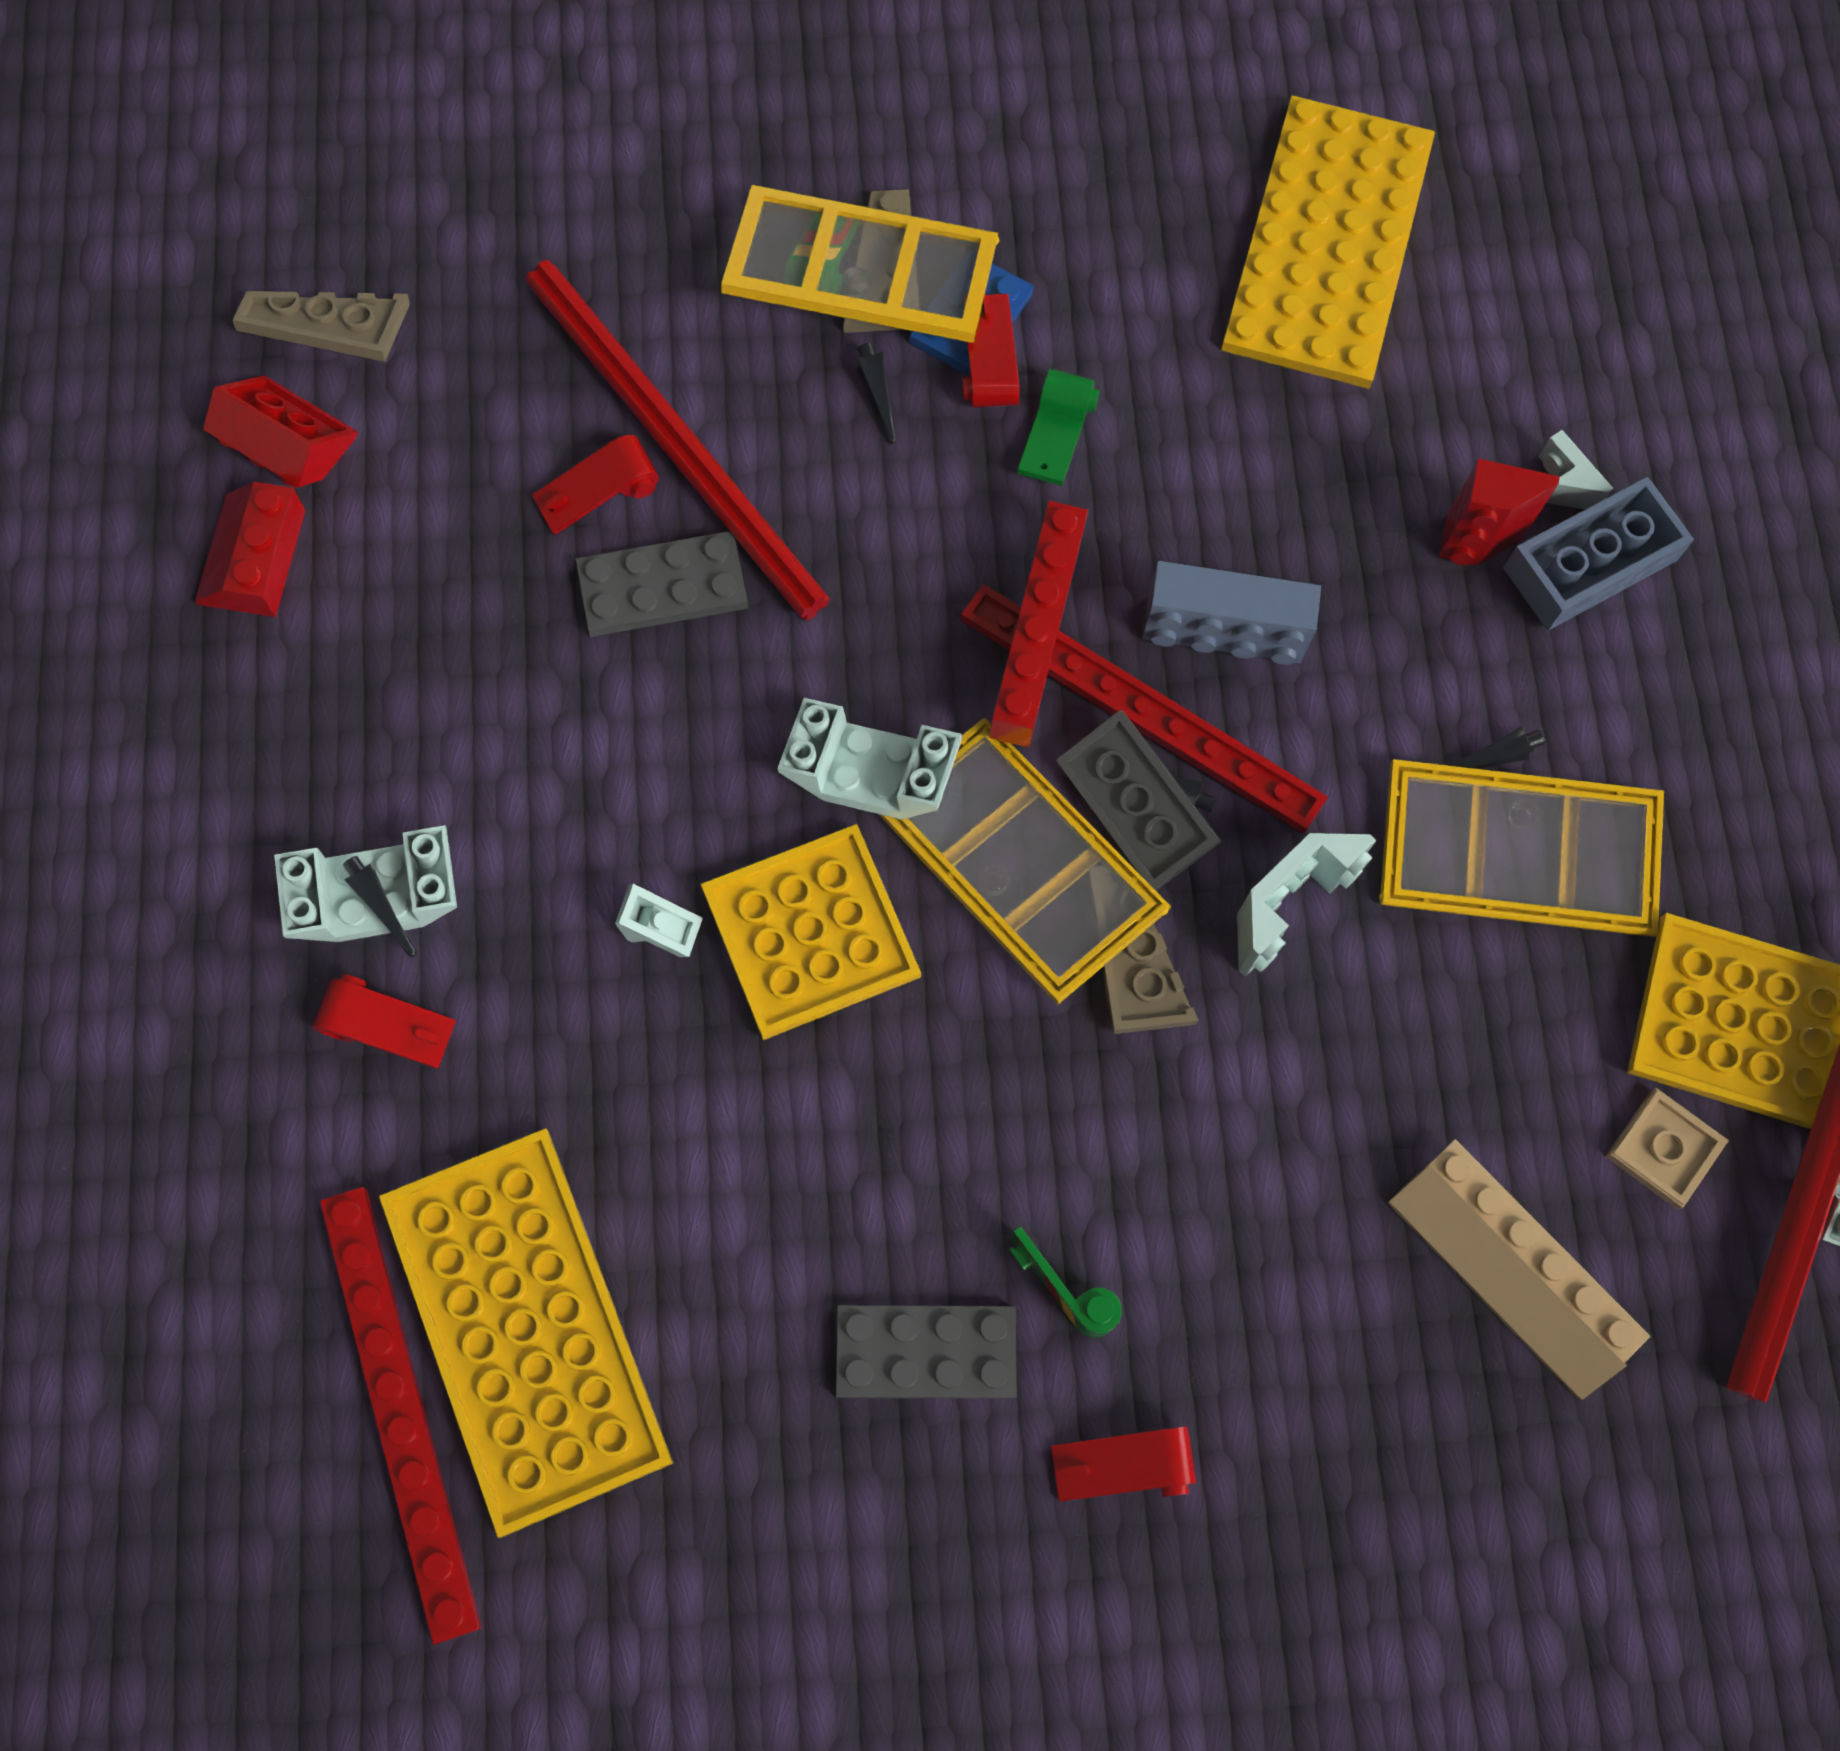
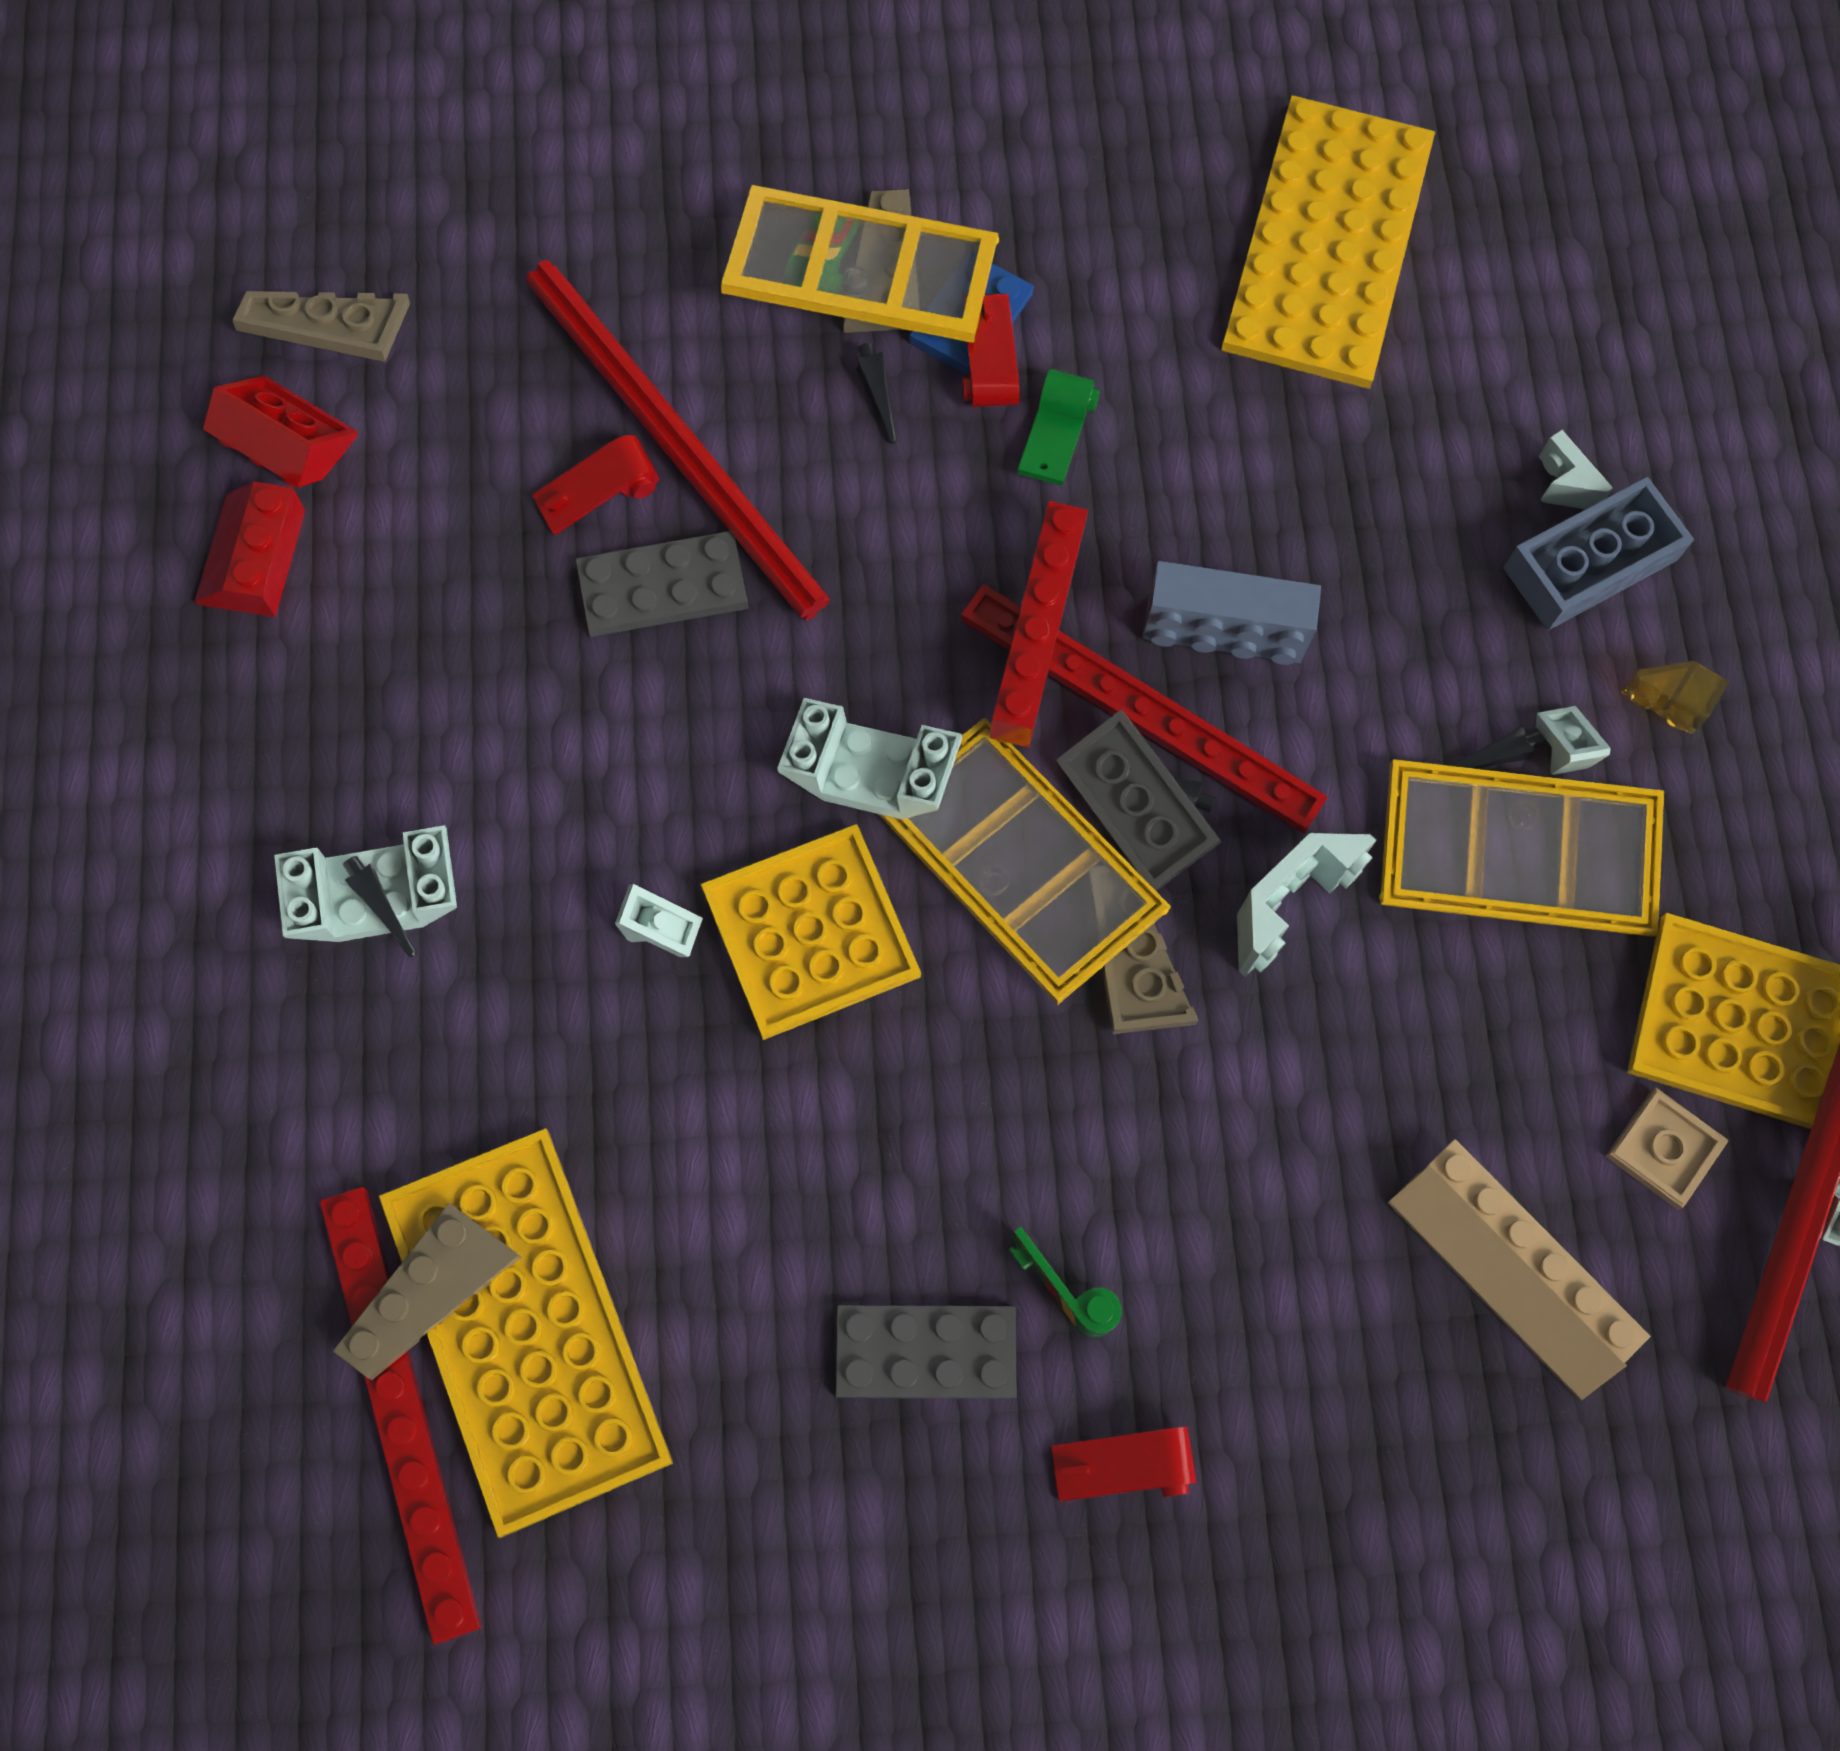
red door [312,974,456,1069] -> none
red slope [1439,458,1560,566] -> none
none -> dark tan wing [333,1203,522,1380]
none -> light aqua slope [1536,706,1611,775]
none -> clear yellow slope [1622,661,1729,734]

